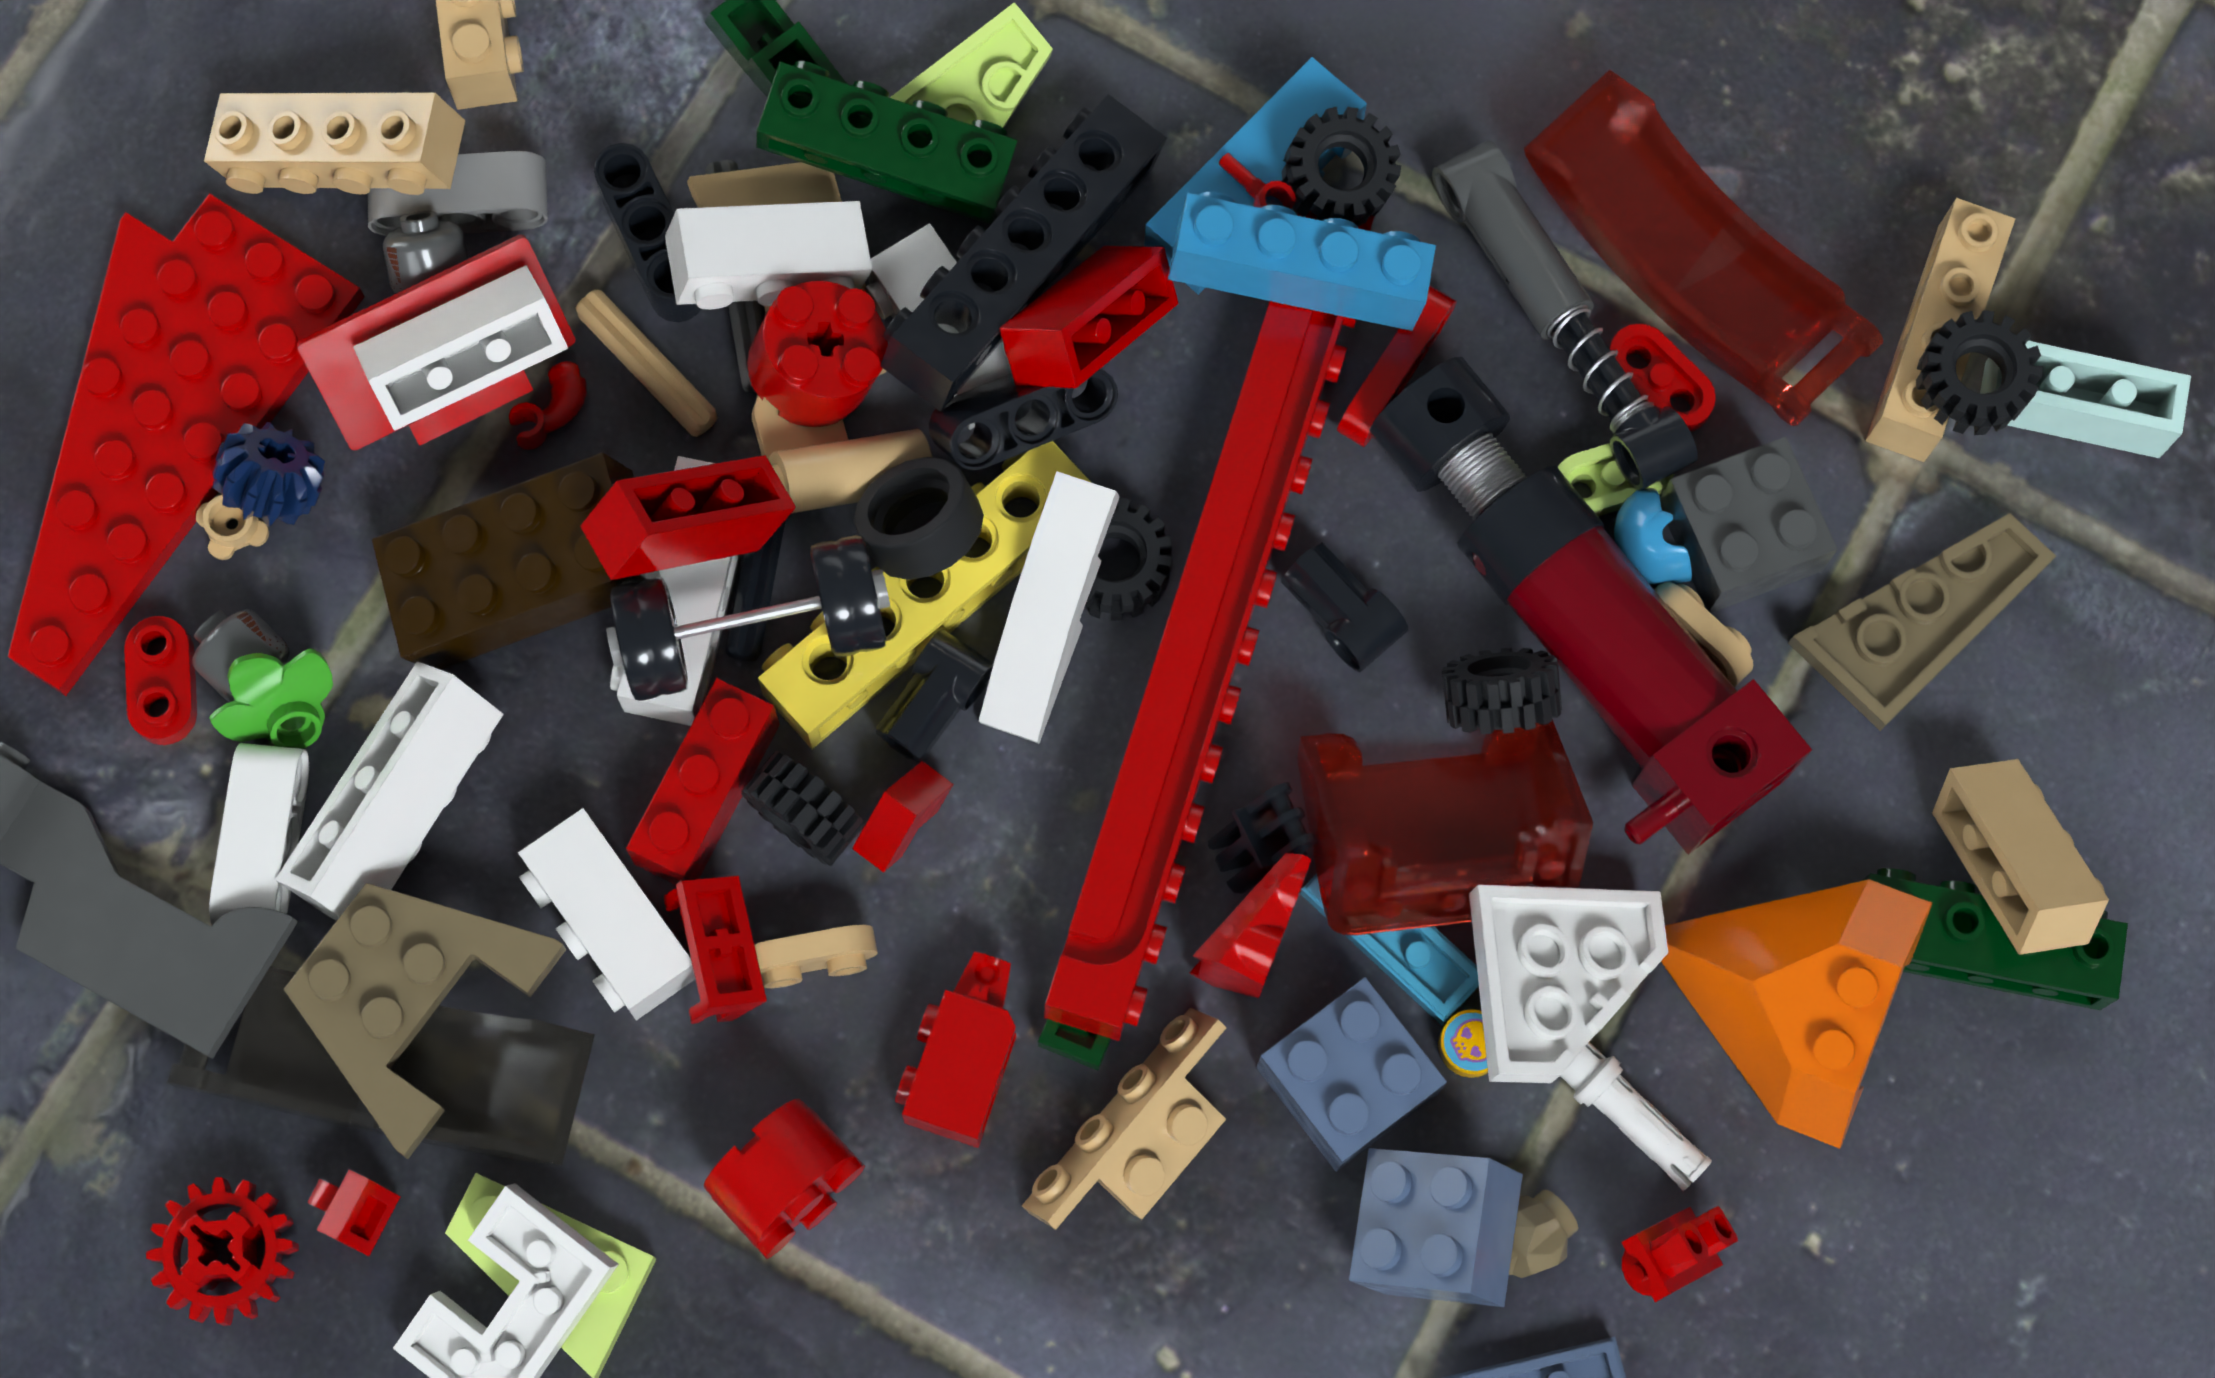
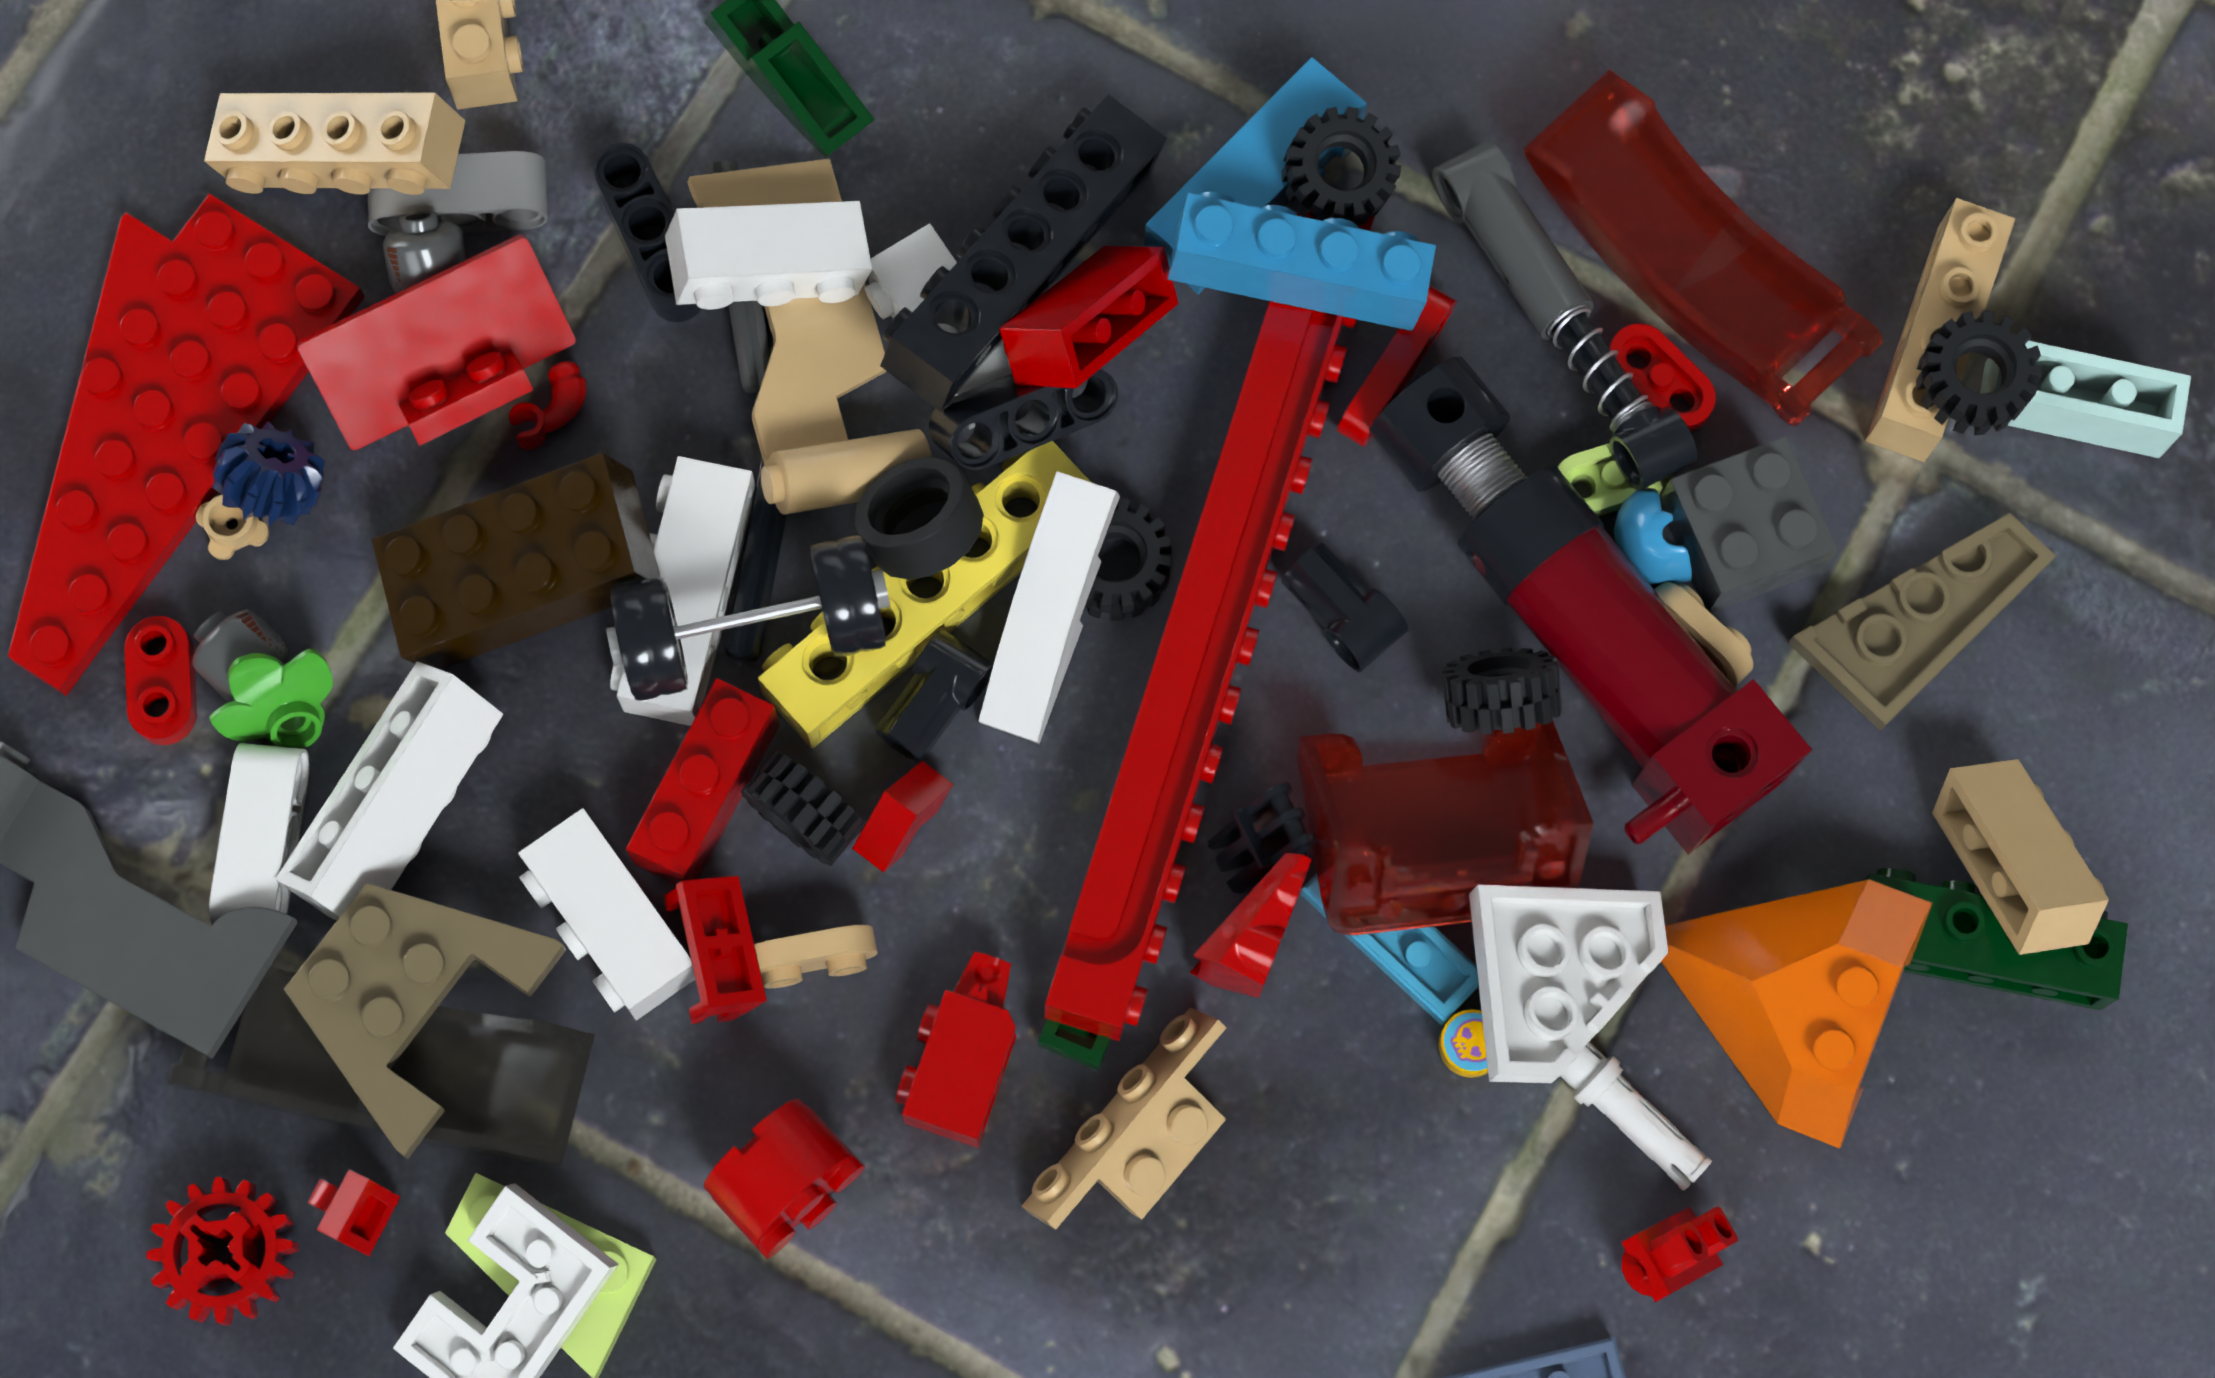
white brick [353,265,568,431] -> none
tan axle [575,289,718,437] -> none
red brick [580,455,796,580] -> none
red brick [747,281,888,427] -> none
dark green brick [756,61,1018,225] -> none
yellowish green wing [890,2,1053,128] -> none
red hand [1219,153,1296,209] -> none
sand blue brick [1256,977,1447,1172] -> none
sand blue brick [1349,1148,1523,1307] -> none
dark tan rock [1509,1189,1578,1278] -> none

